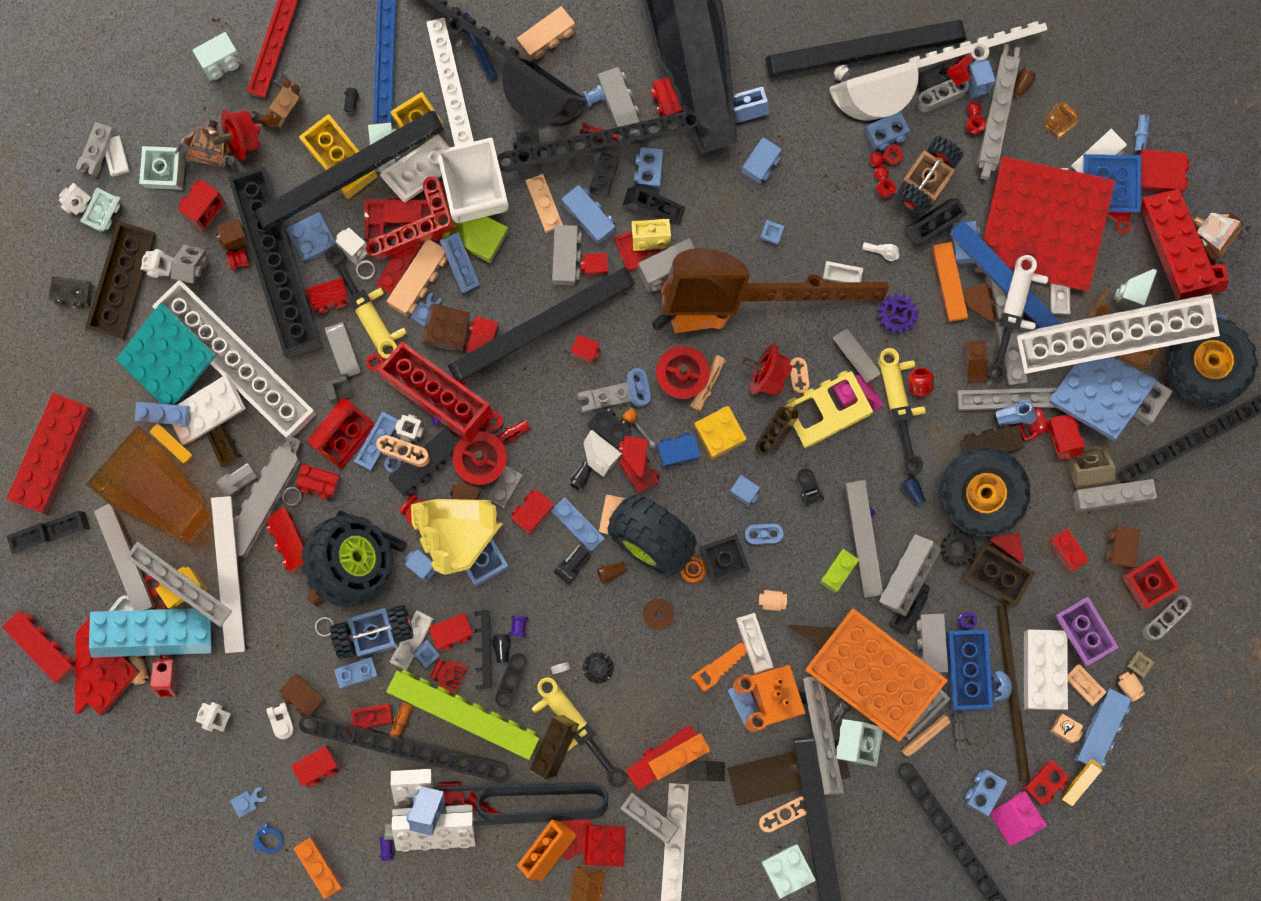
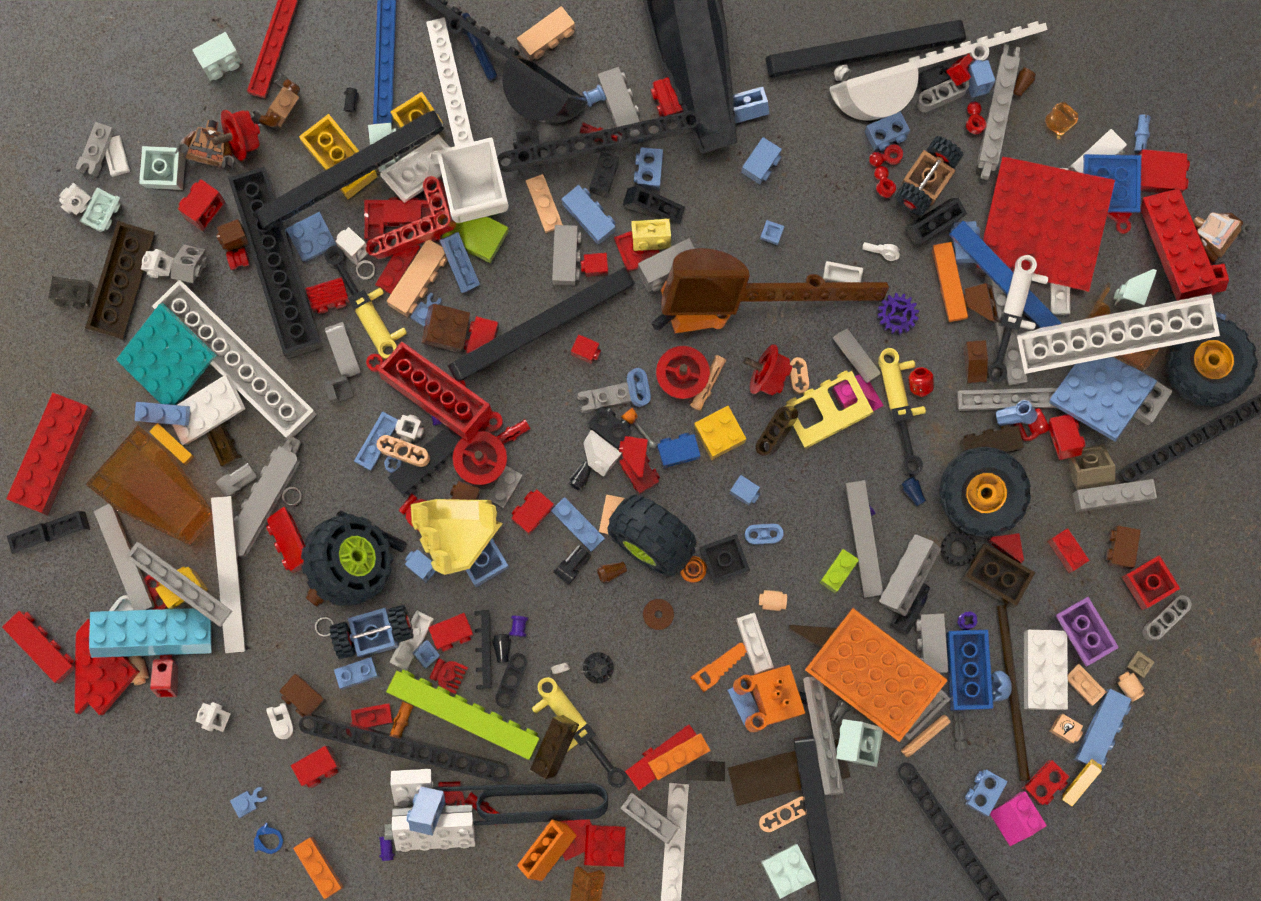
red brick [295,464,341,501] -> none
red slope [306,397,375,470] -> none
black piece [795,468,824,507] -> none

